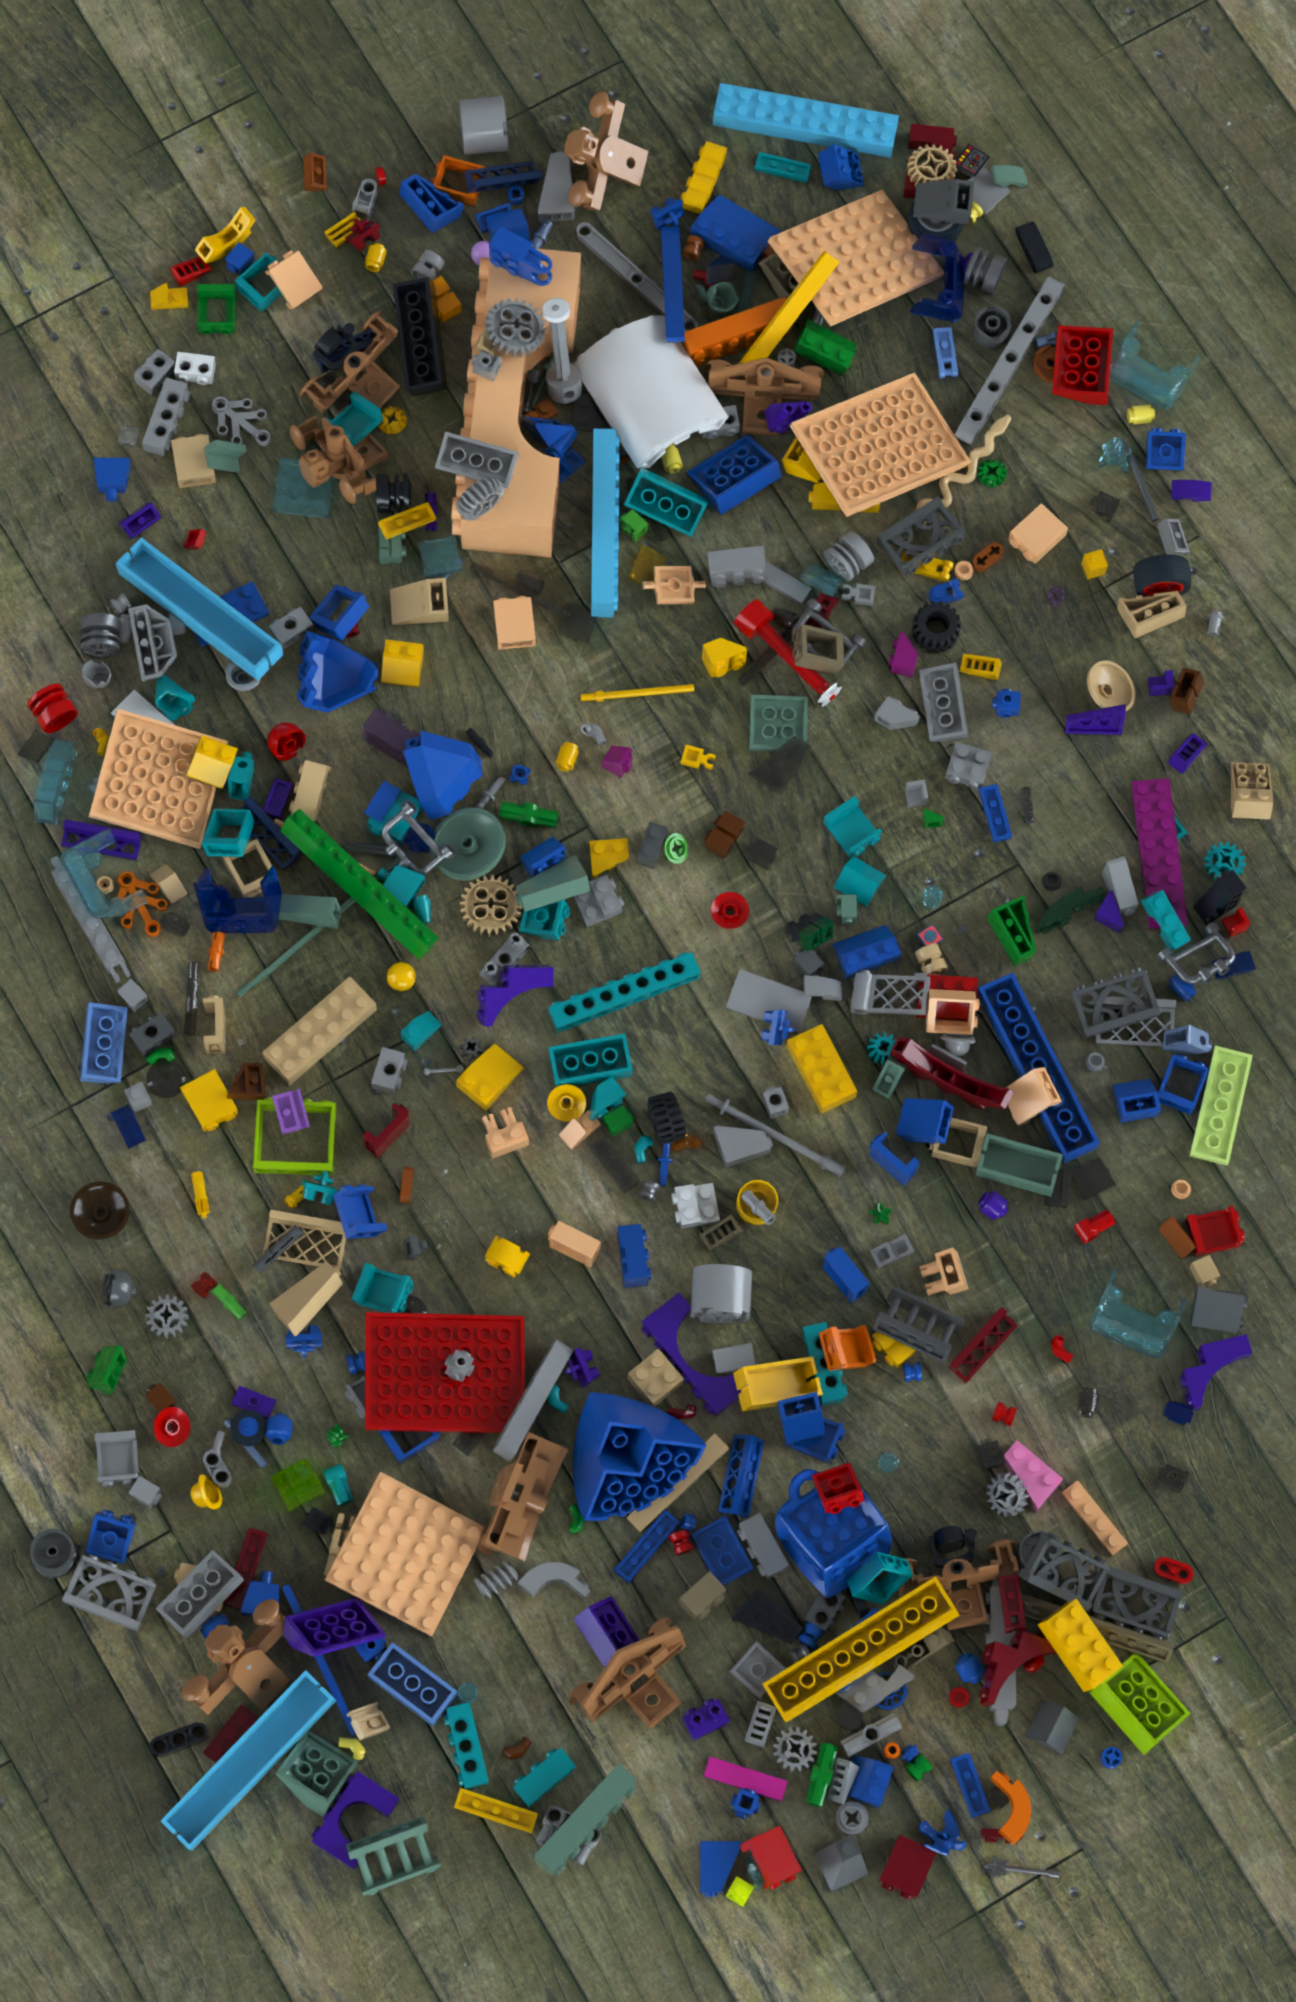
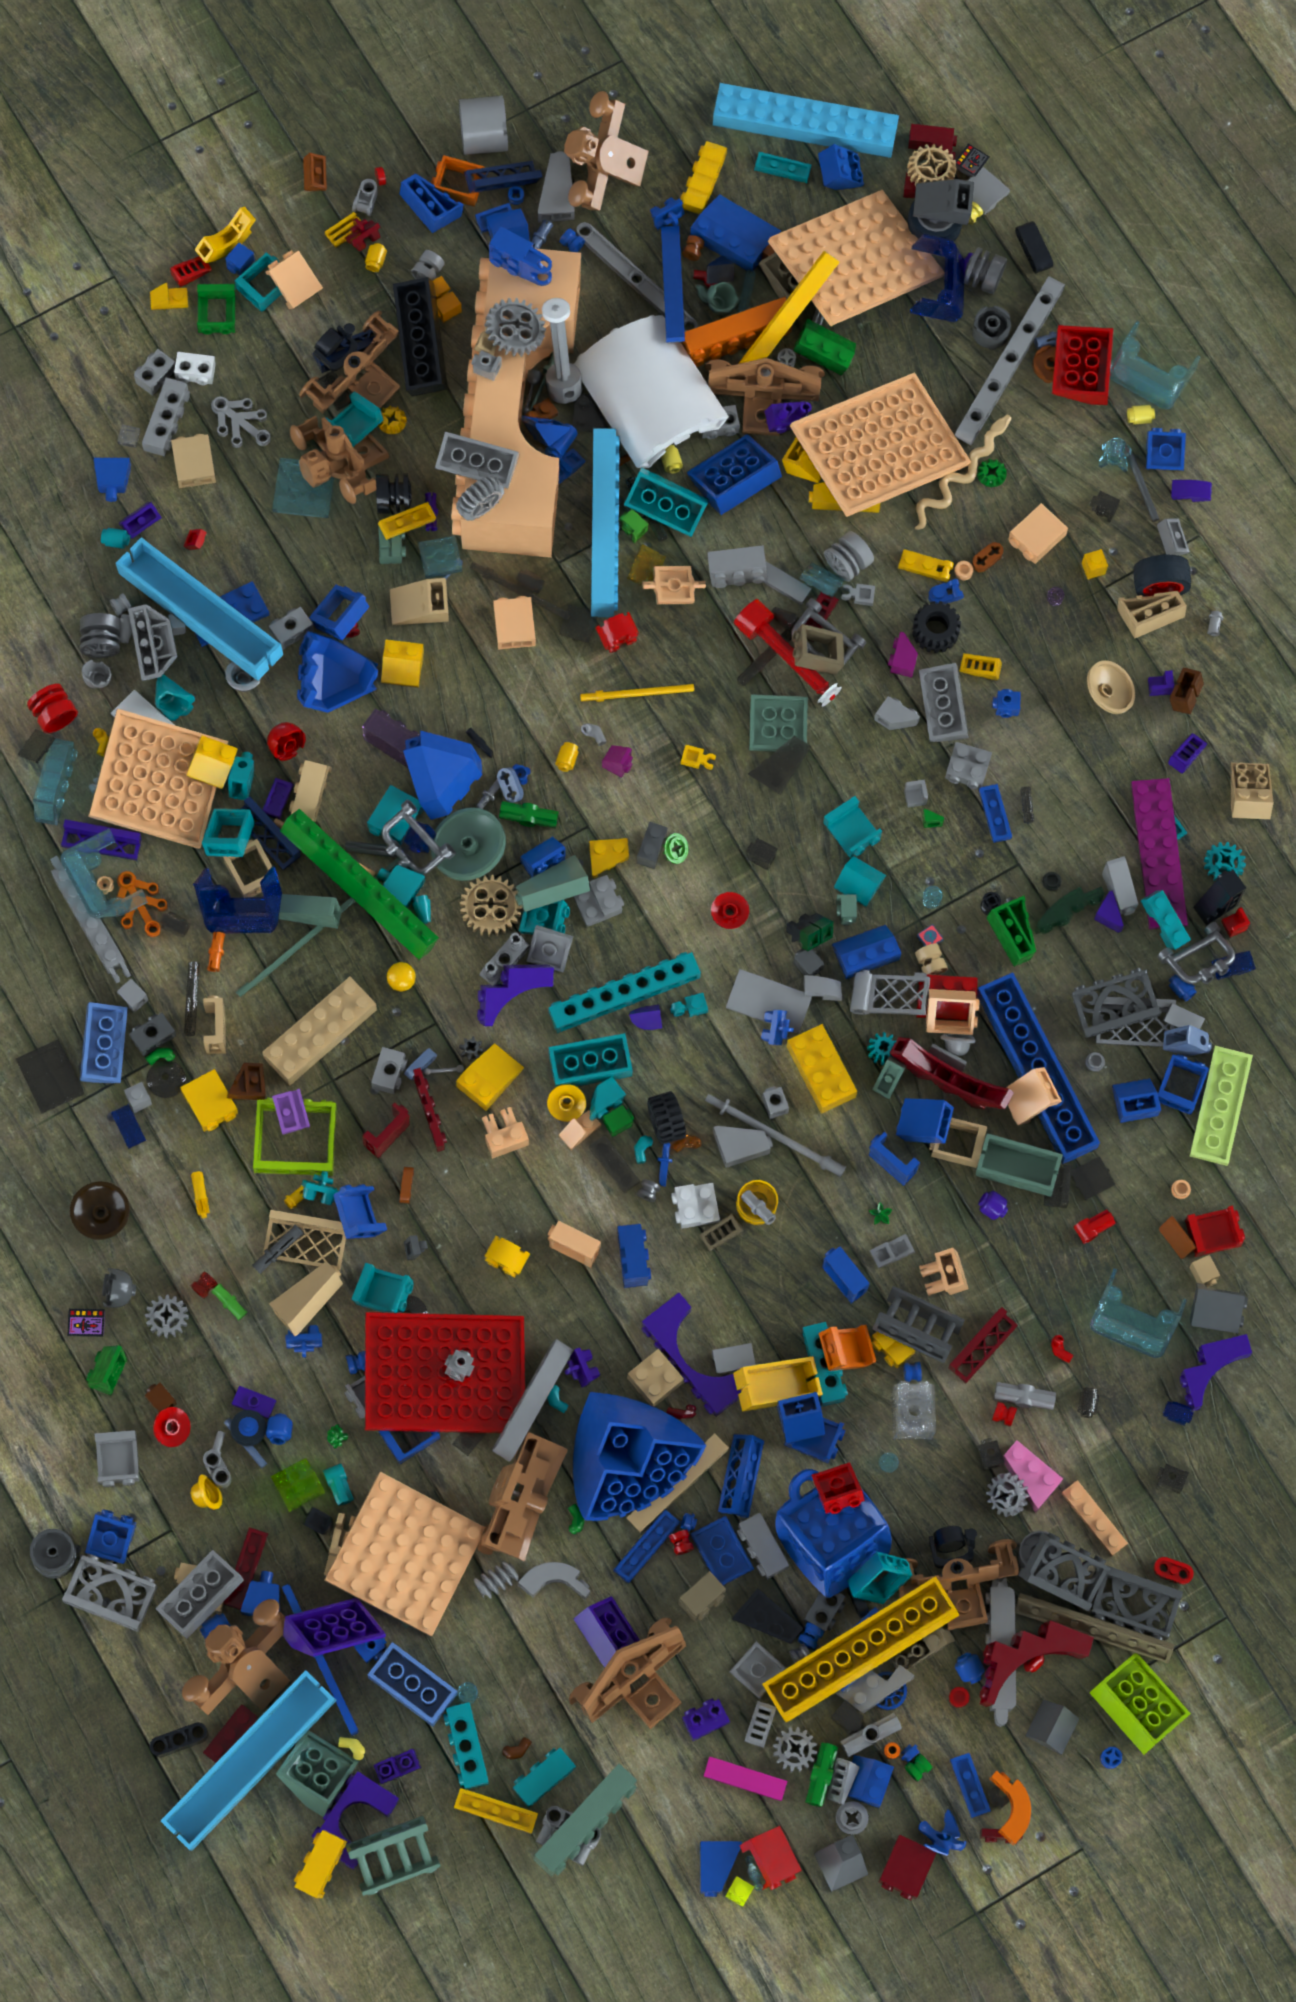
light grey brick [129,1476,162,1508] -> none
tan slope [150,864,188,905] -> none
sand green panel [204,440,247,473] -> none
tan plate [346,1702,390,1740] -> none
blue tile [364,781,401,823] -> none
teal slope [400,1011,442,1051] -> none
lavender piece [471,241,489,266] -> none
light grey brick [690,1264,752,1324] -> none
yellow slope [702,638,747,678] -> none
reddish brown piece [704,811,745,859] -> none
blue brick [730,1788,761,1820] -> none
dark grey fence [877,497,965,576] -> none
medium blue plate [933,327,958,379] -> none
flat silver piece [985,1855,1059,1879] -> none
sand green slope [990,165,1028,188] -> none
dark red plate [998,1574,1026,1634] -> none
yellow brick [1038,1598,1123,1692] -> none
dark purple wing [1065,704,1126,735] -> none
none -> clear smoke piece [16,1039,84,1114]
none -> piece [67,1308,105,1337]
none -> teal brick [101,528,130,549]
none -> yellow wedge [294,1830,347,1898]
none -> dark purple slope [374,1749,422,1784]
none -> sand blue beam [404,1048,437,1081]
none -> dark red wing [413,1067,447,1152]
none -> sand blue beam [497,767,524,803]
none -> light grey tile [527,925,573,973]
none -> blue wheel [559,228,585,252]
none -> red brick [595,612,639,653]
none -> dark purple brick [629,1004,662,1030]
none -> teal plate [670,993,708,1017]
none -> clear brick [891,1381,936,1440]
none -> black wheel [980,892,1001,916]
none -> light grey piece [994,1382,1056,1410]
none -> light grey slope [1163,1003,1205,1029]

